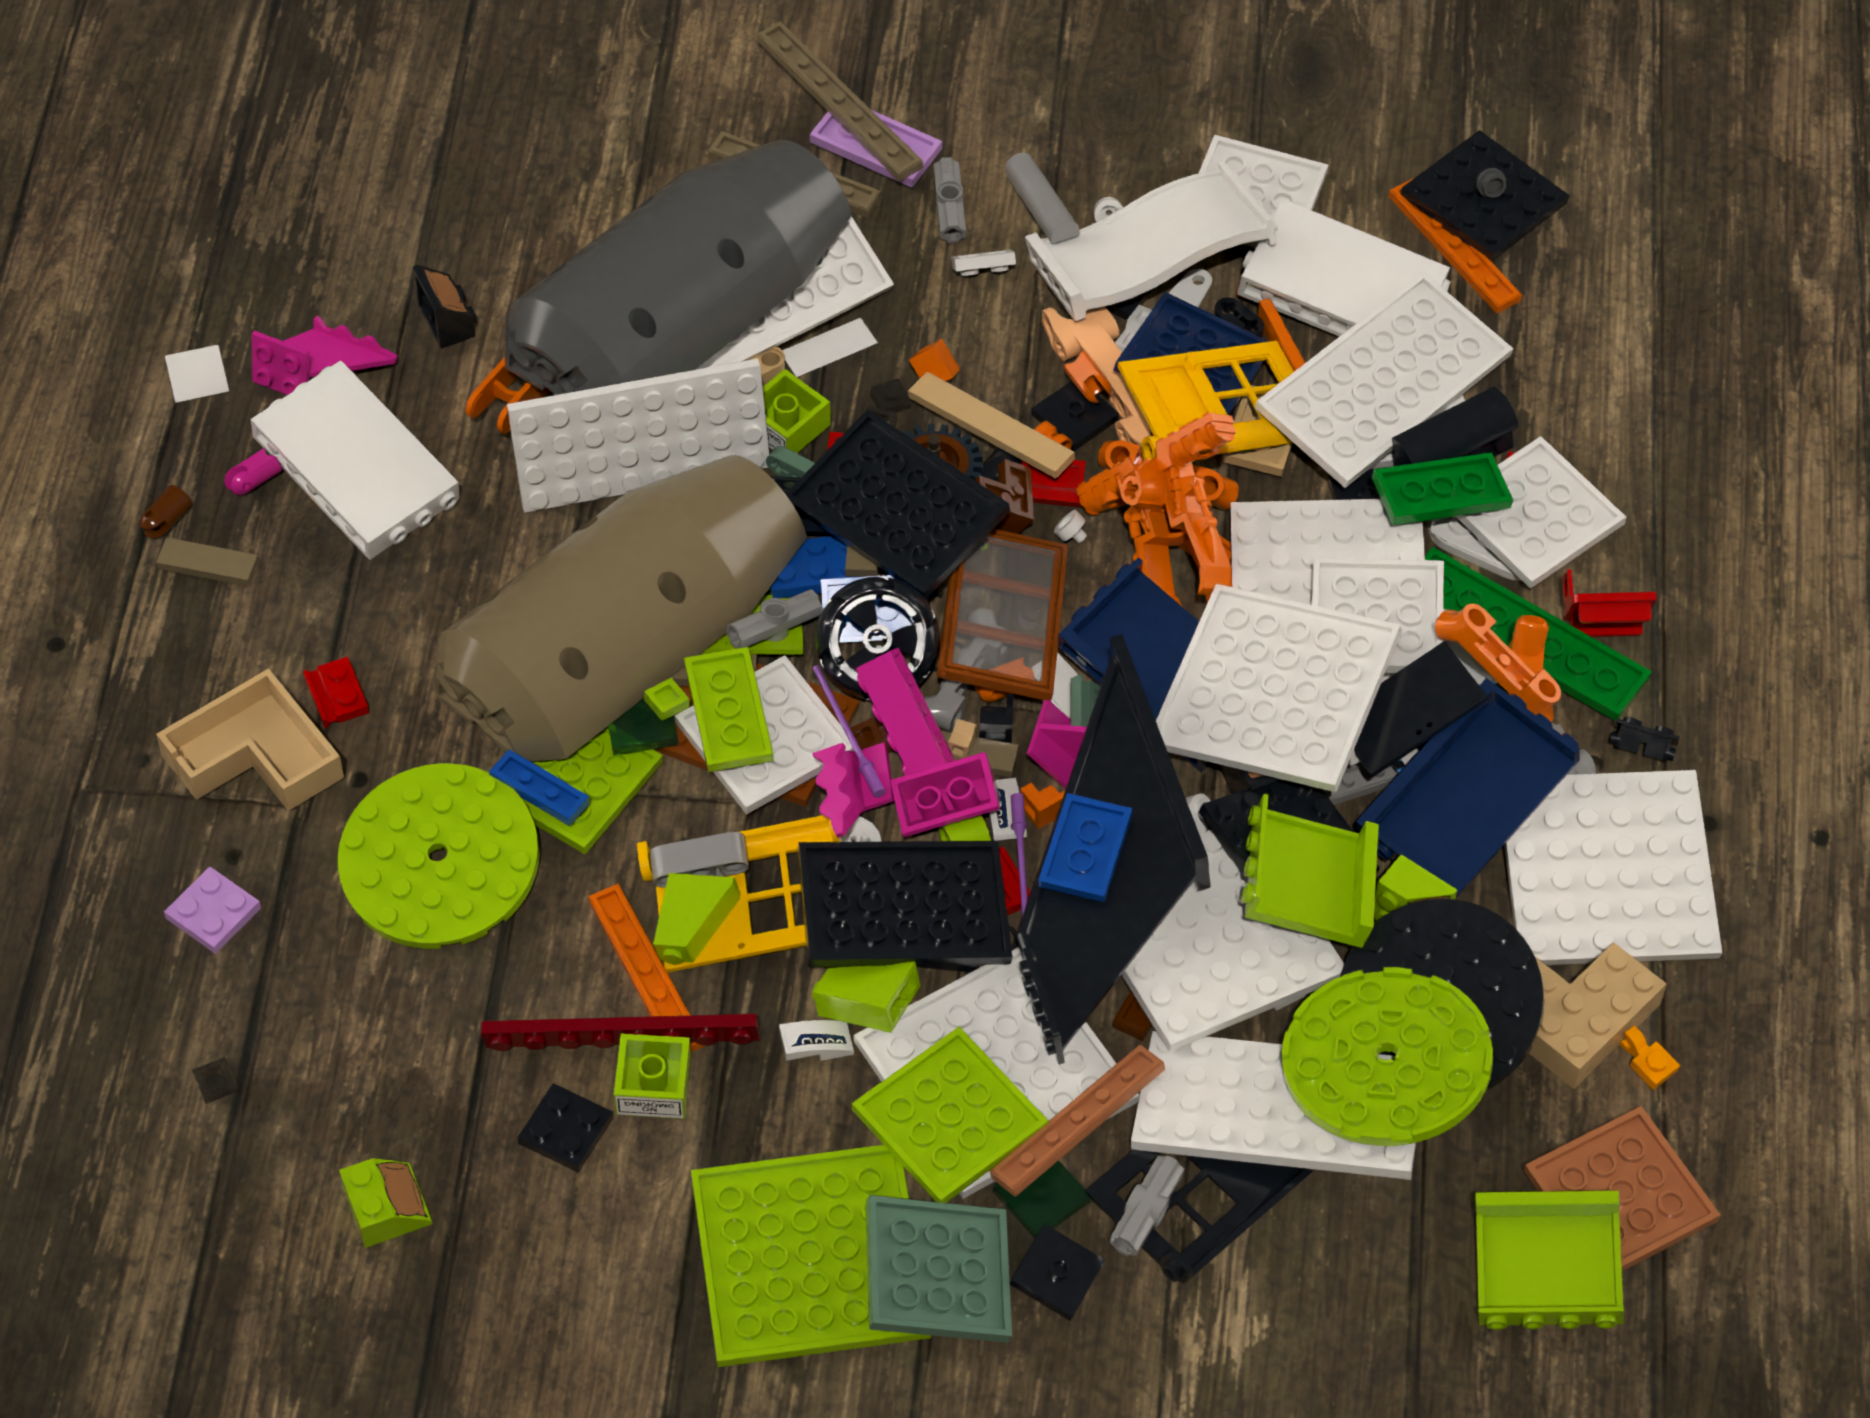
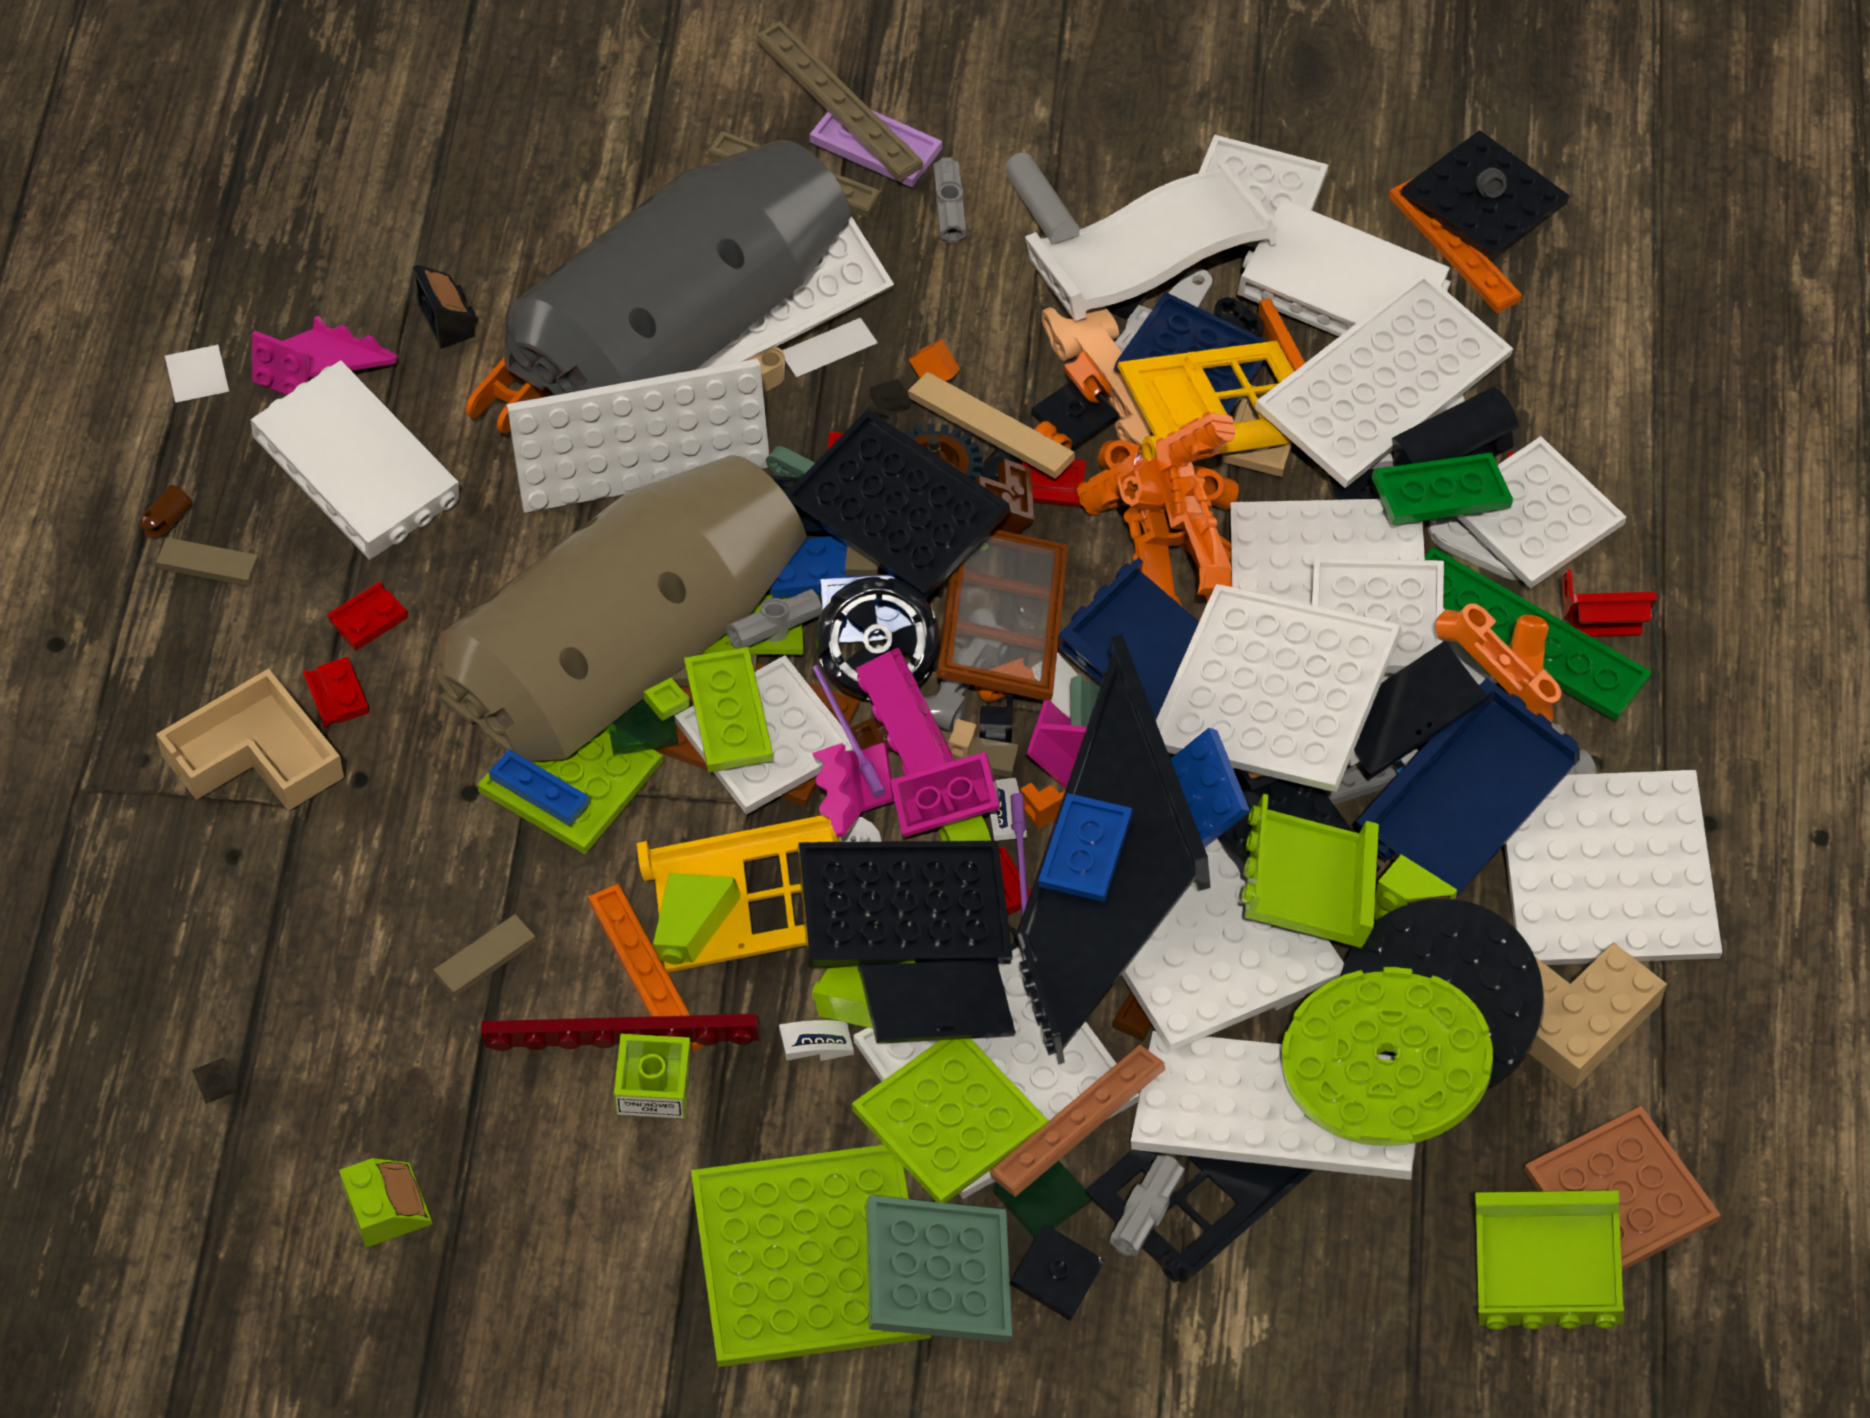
lavender plate [164,867,261,954] -> none
dark pink piece [224,448,282,495] -> none
lime plate [338,763,540,949] -> none
black plate [517,1083,614,1173] -> none
light grey beam [650,832,749,888] -> none
lime brick [763,369,831,453] -> none
white plate [951,249,1016,276] -> none
white tile [1054,510,1087,543] -> none
white tile [1093,197,1123,222] -> none
black hinge [1609,717,1680,763] -> none
light orange plate [1620,1025,1680,1090] -> none
none -> red plate [327,582,408,651]
none -> dark tan tile [433,914,536,998]
none -> black container [858,960,1016,1044]
none -> blue plate [1171,727,1250,847]

